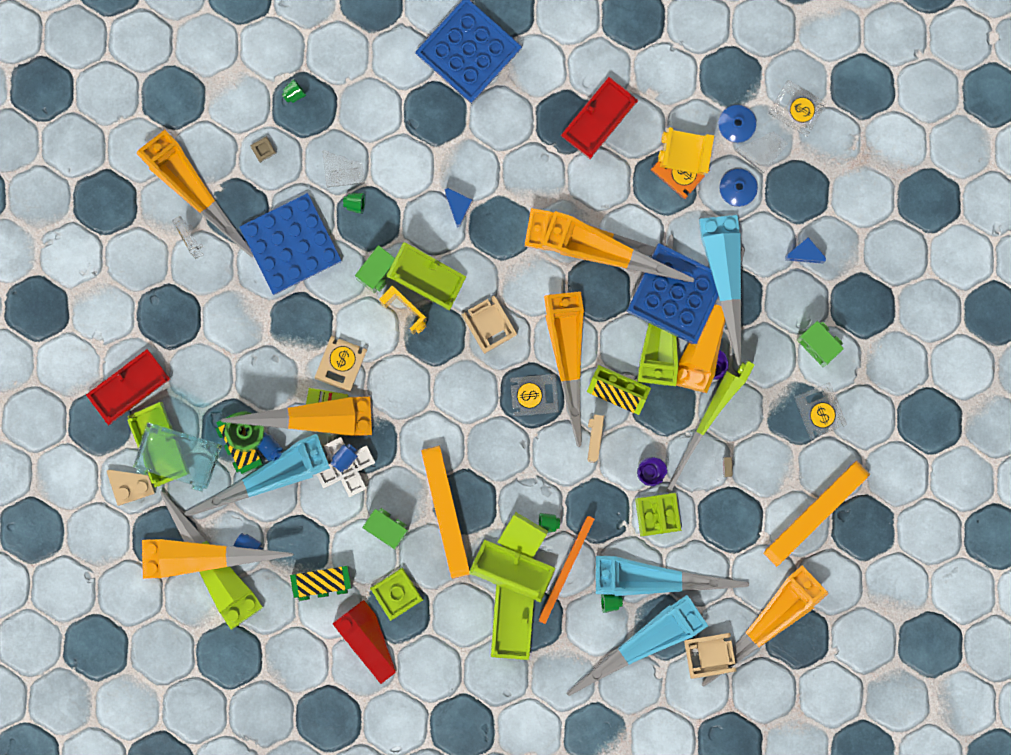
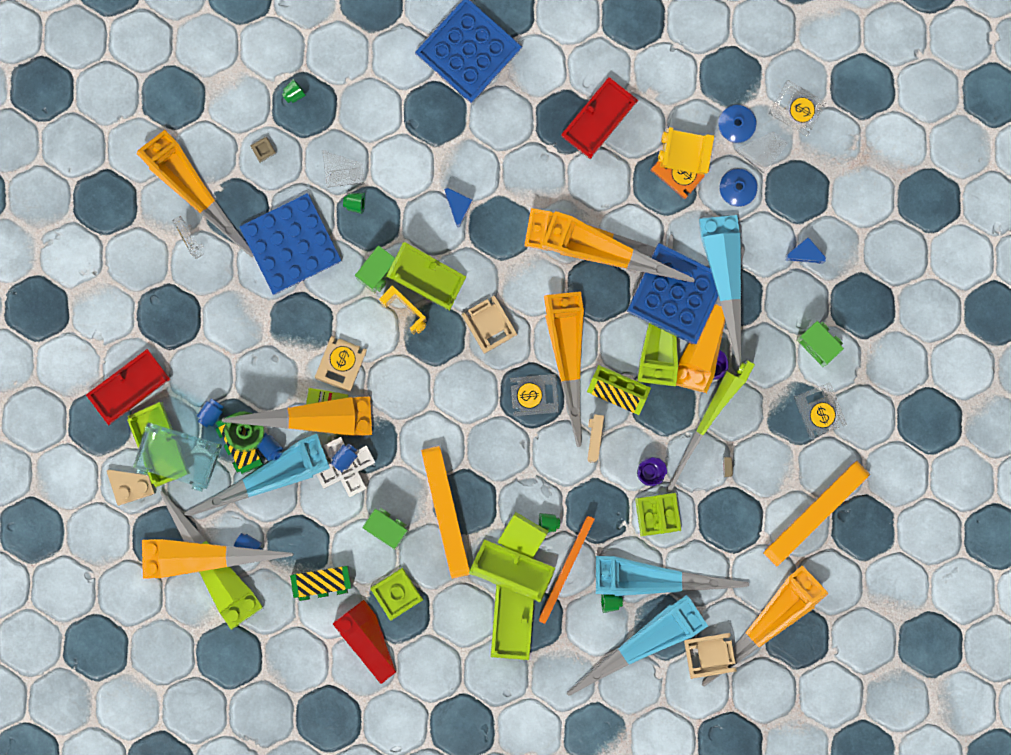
none -> blue brick [197,398,223,428]

